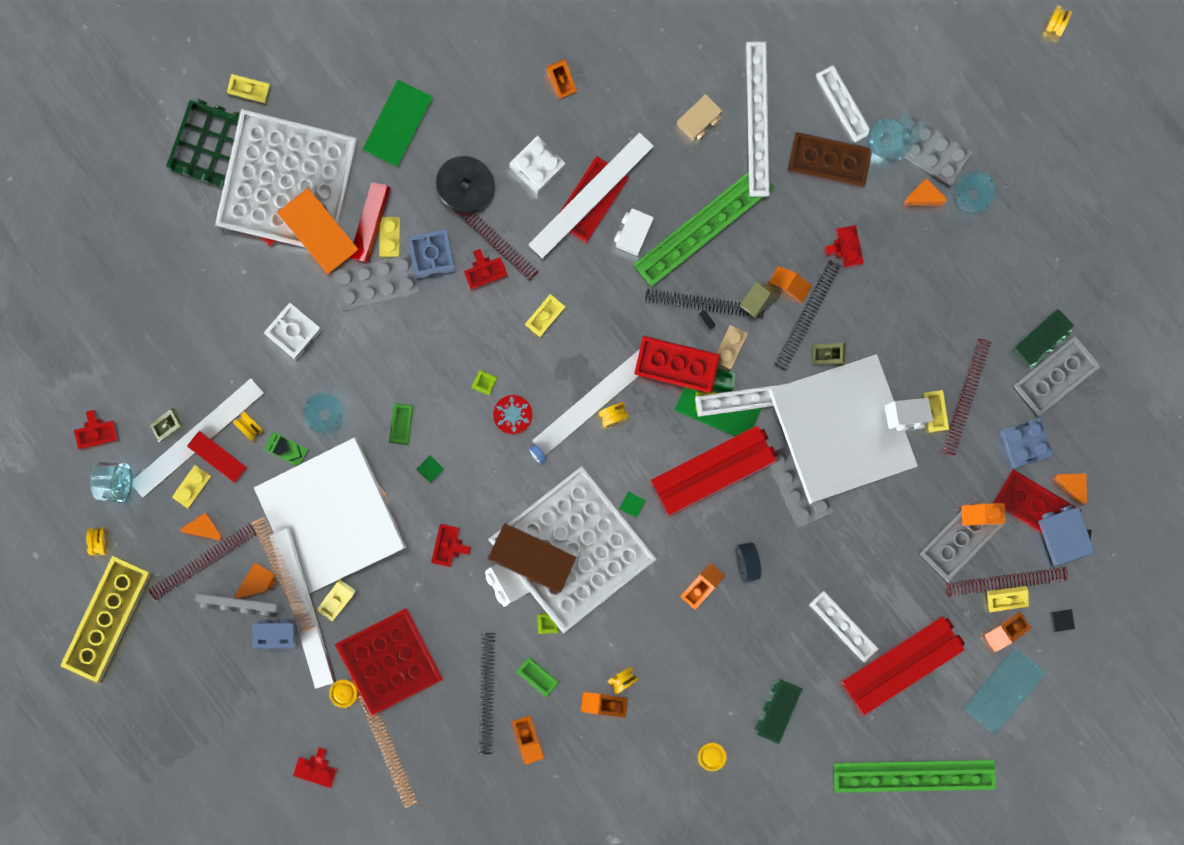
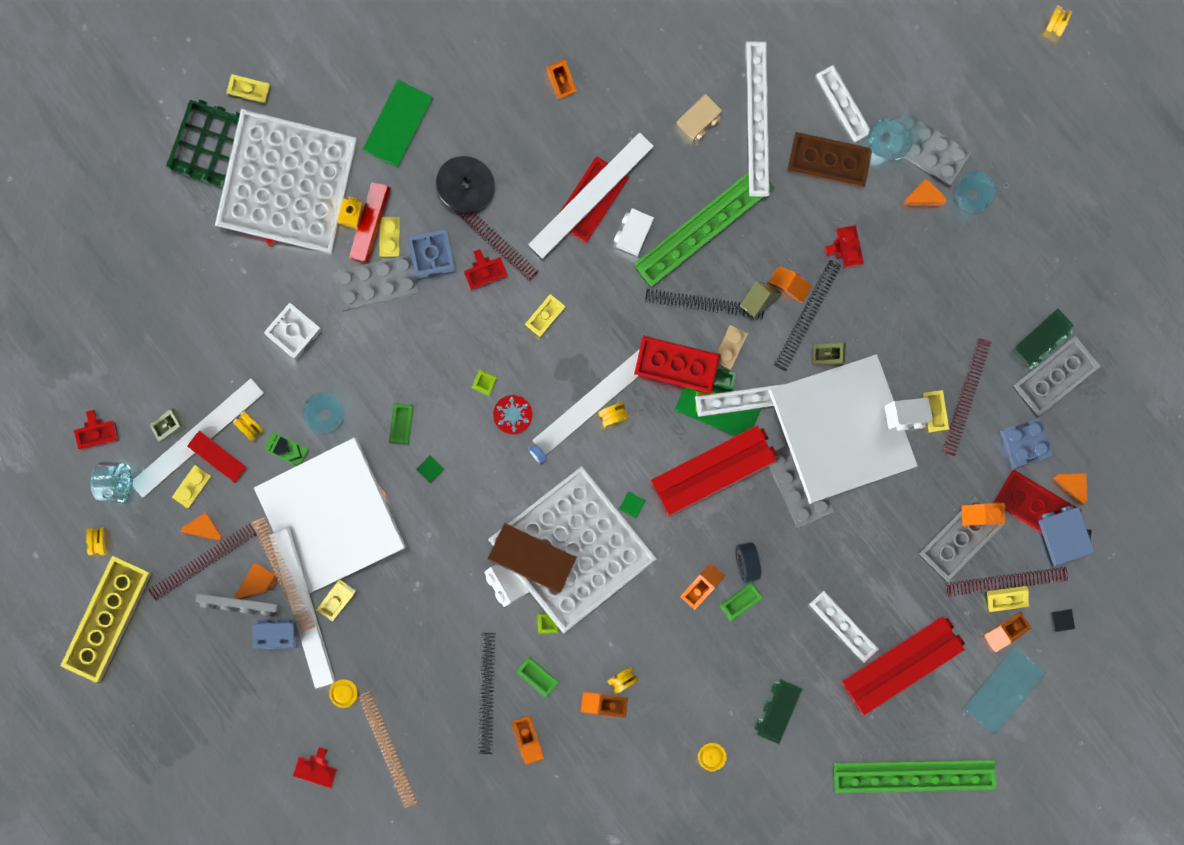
orange tile [277,187,358,274] -> none
red plate [335,608,443,716] -> none
red hinge [431,524,471,567] -> none
white piece [509,136,566,195] -> none
black tile [698,310,716,332] -> none
none -> yellow brick [337,197,363,228]
none -> bright green tile [719,582,763,621]

